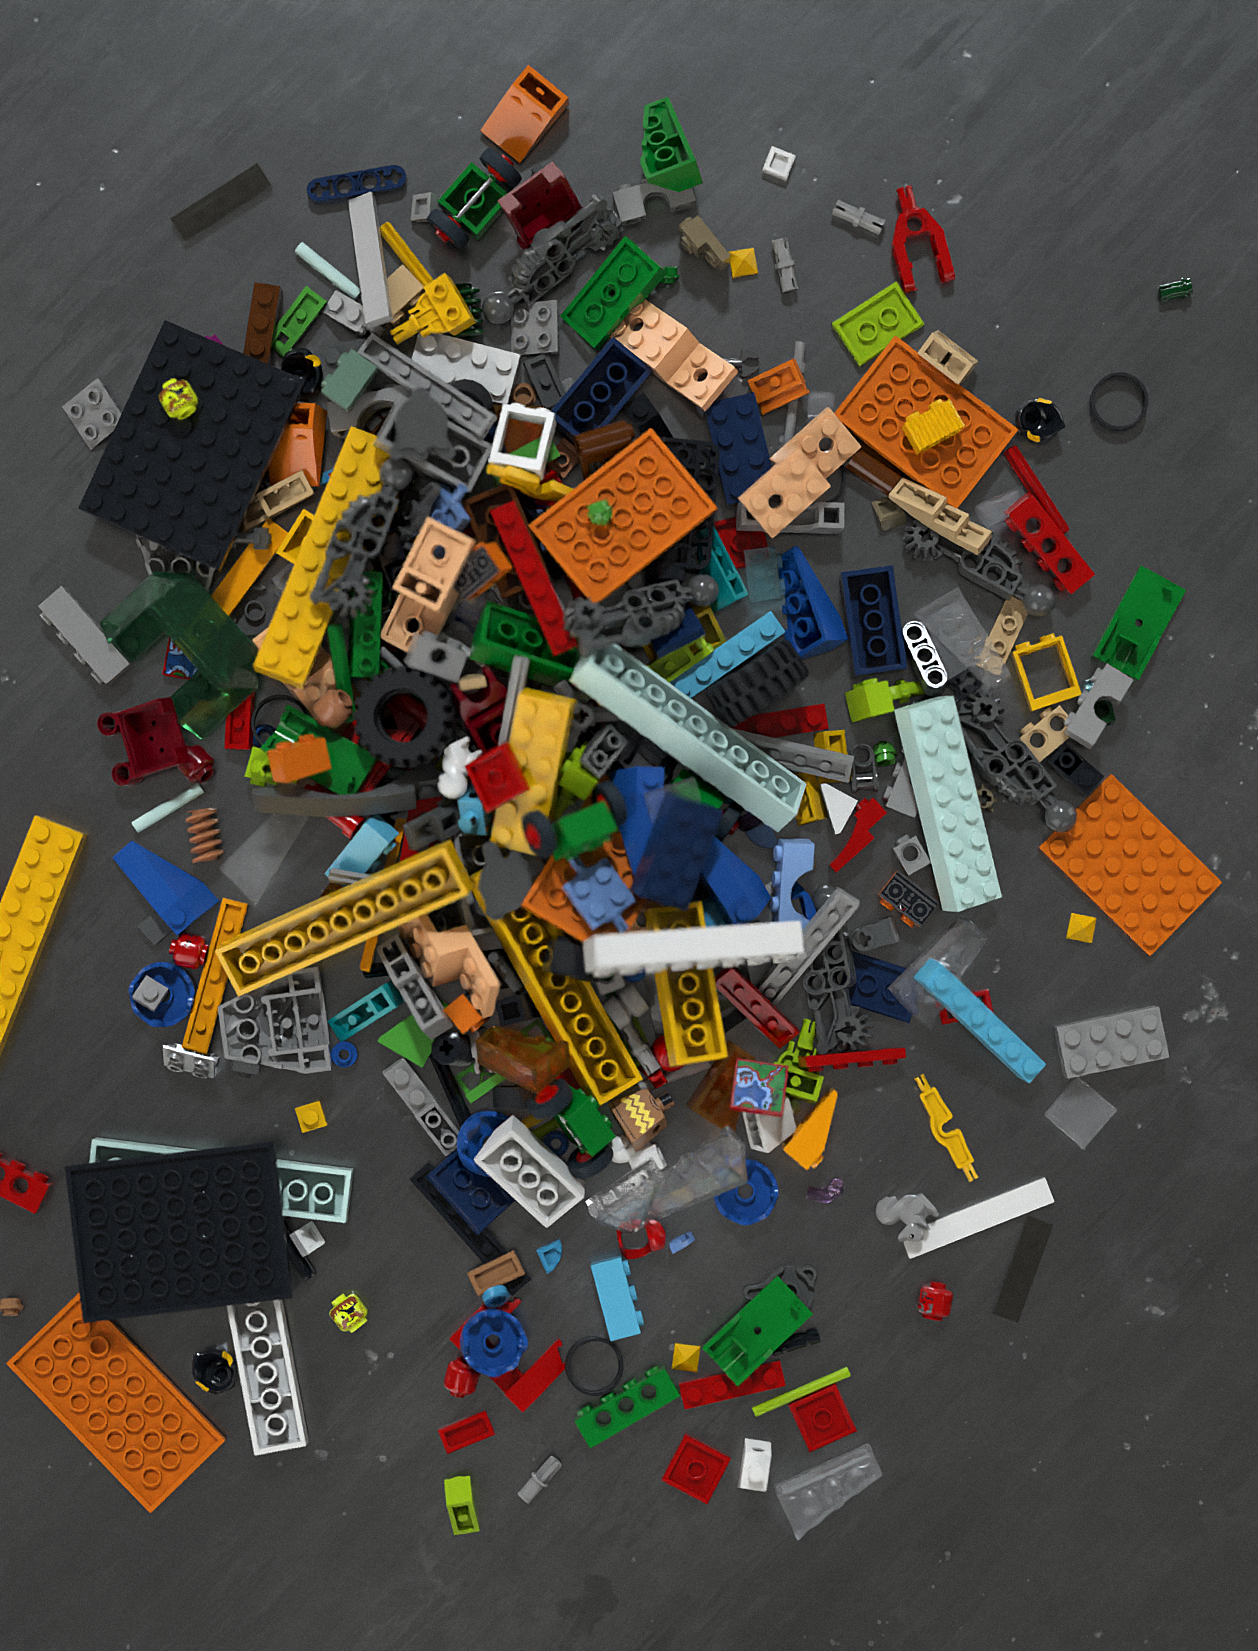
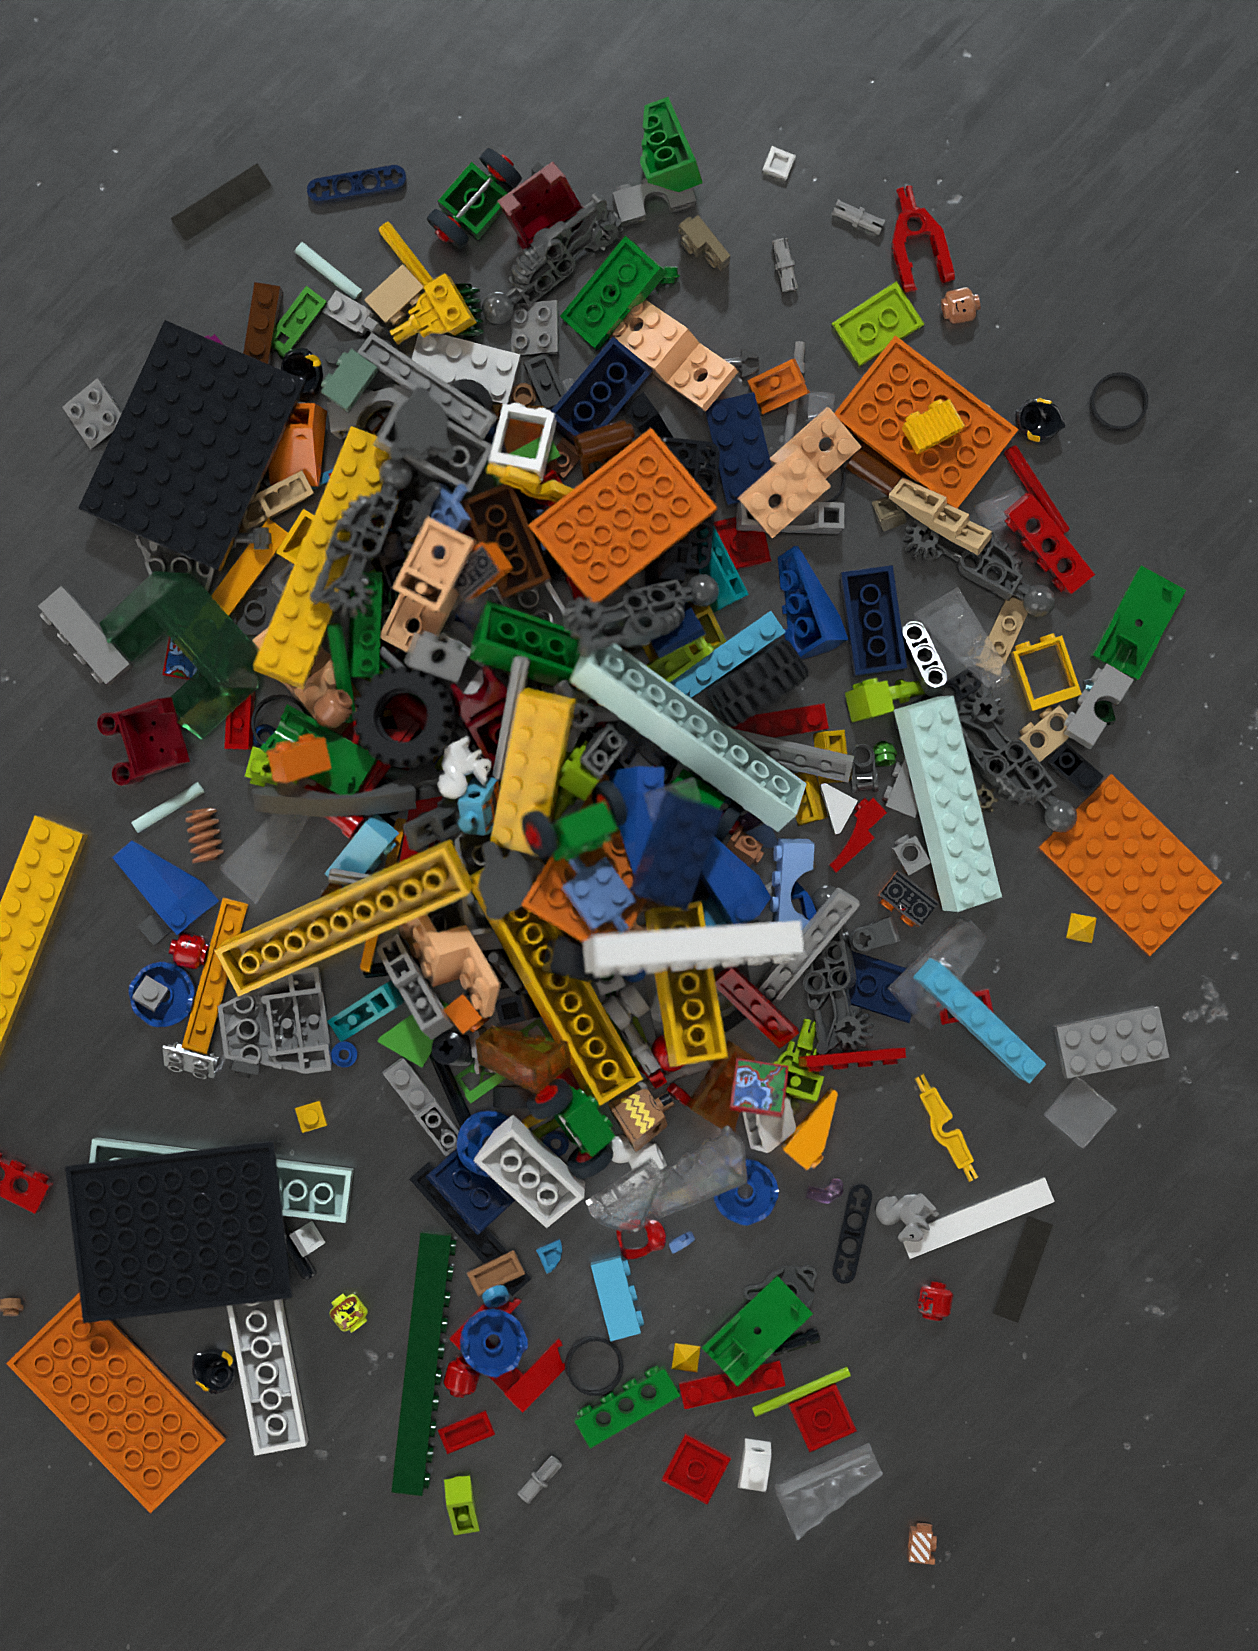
neon yellow head [159,379,198,420] -> none
dark red head [177,745,215,783] -> none
light grey tile [348,191,393,329] -> none
light grey plate [411,192,438,223] -> none
tan tile [458,673,486,691] -> none
red tile [464,742,531,813] -> none
orange slope [480,65,569,164] -> none
red plate [490,501,578,656] -> none
bright green plate [587,499,613,526] -> none
yellow slope [728,248,758,278] -> none
clear light blue bracket [744,547,786,603] -> none
tan brick [917,330,979,385] -> none
dark green pin [1159,277,1193,302] -> none
none -> dark green brick [391,1230,457,1496]
none -> red tile [666,1083,691,1107]
none -> nougat brick [726,825,764,867]
none -> black beam [832,1183,872,1284]
none -> nougat brick [907,1523,937,1565]
none -> nougat head [941,287,981,324]

